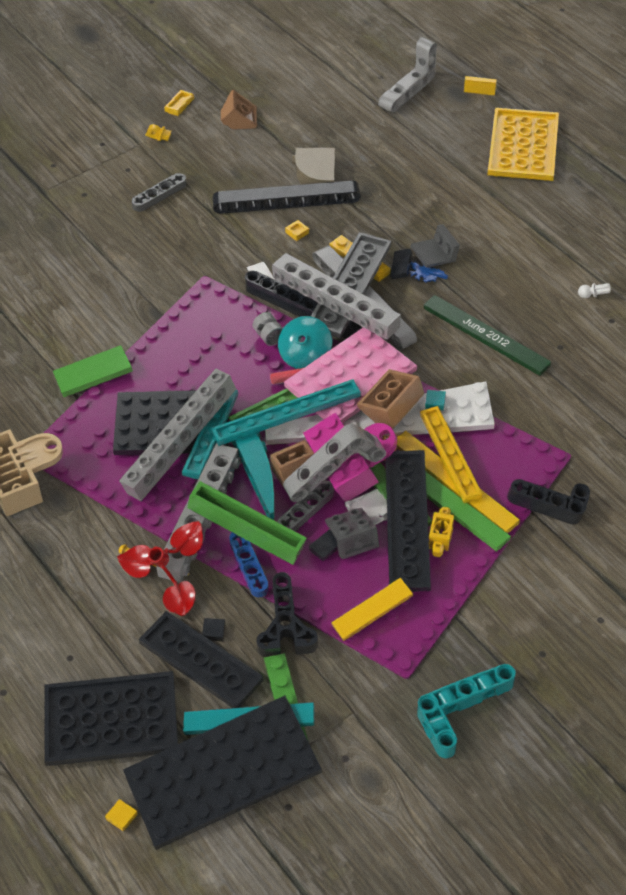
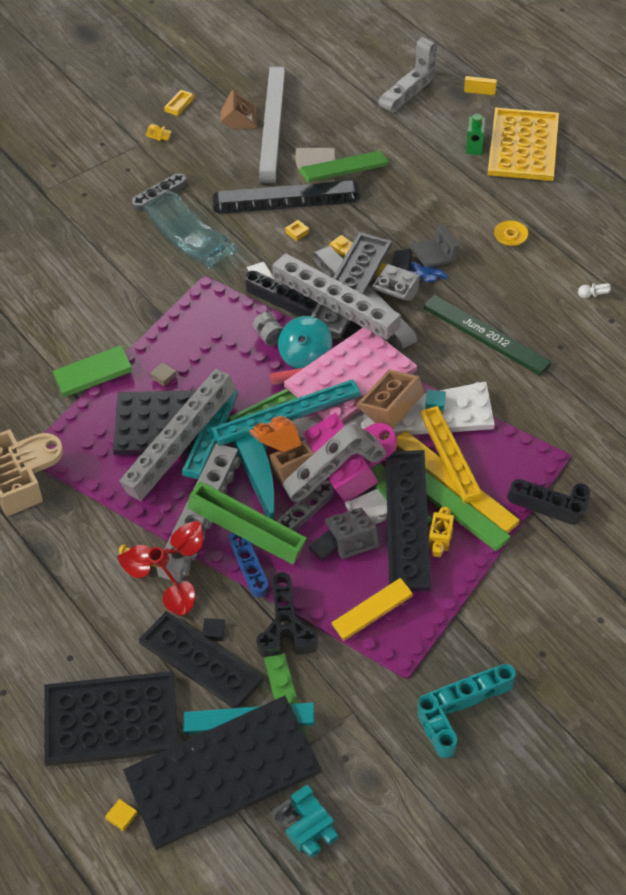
none -> clear light blue windscreen [143,190,237,269]
none -> dark tan tile [150,362,177,386]
none -> orange slope [249,416,302,452]
none -> light grey beam [259,66,285,184]
none -> teal hips [272,784,338,858]
none -> bright green tile [300,151,389,183]
none -> light grey slope [372,264,419,301]
none -> green torso [466,114,486,155]
none -> yellow dish [494,221,528,246]

